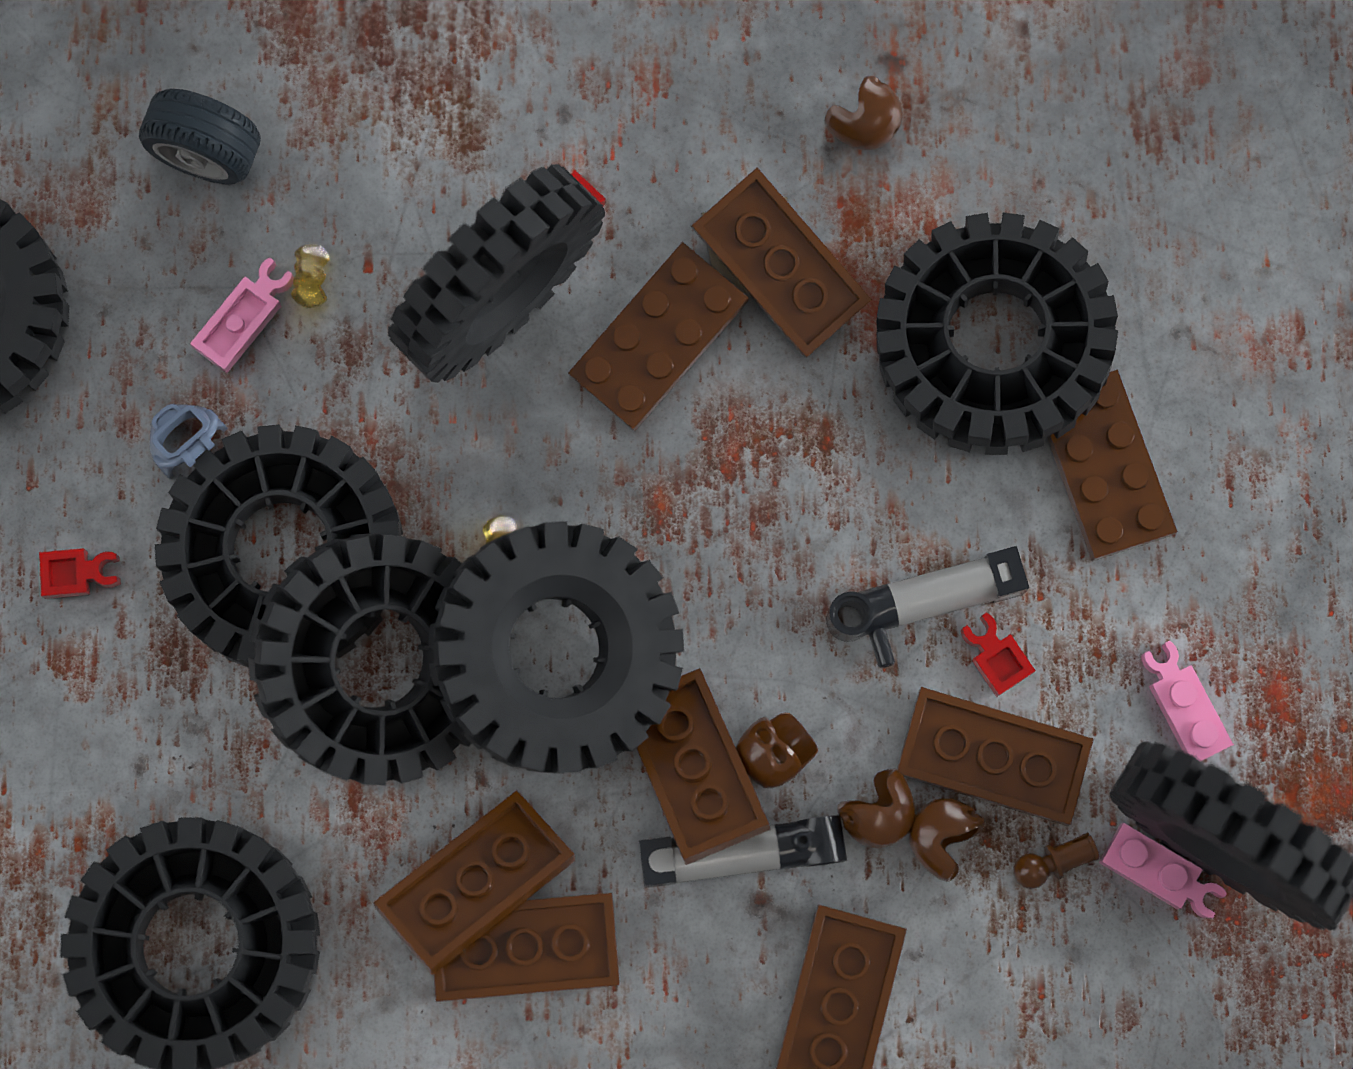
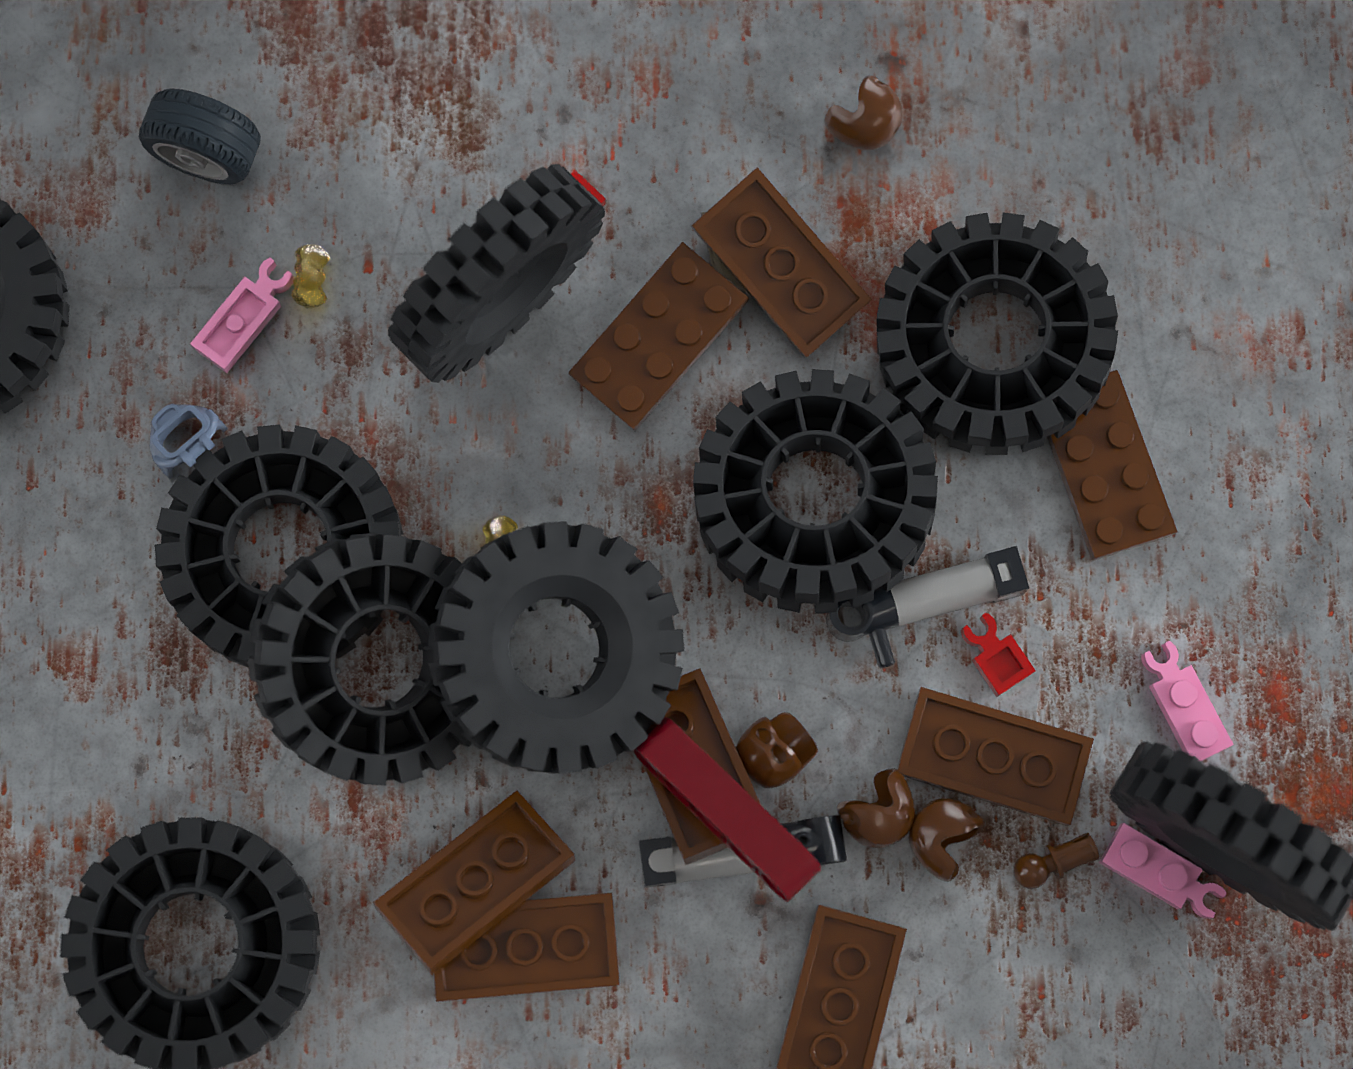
red plate [39,548,121,599] -> none
none -> dark red beam [633,717,822,903]
none -> black tyre [693,369,938,614]

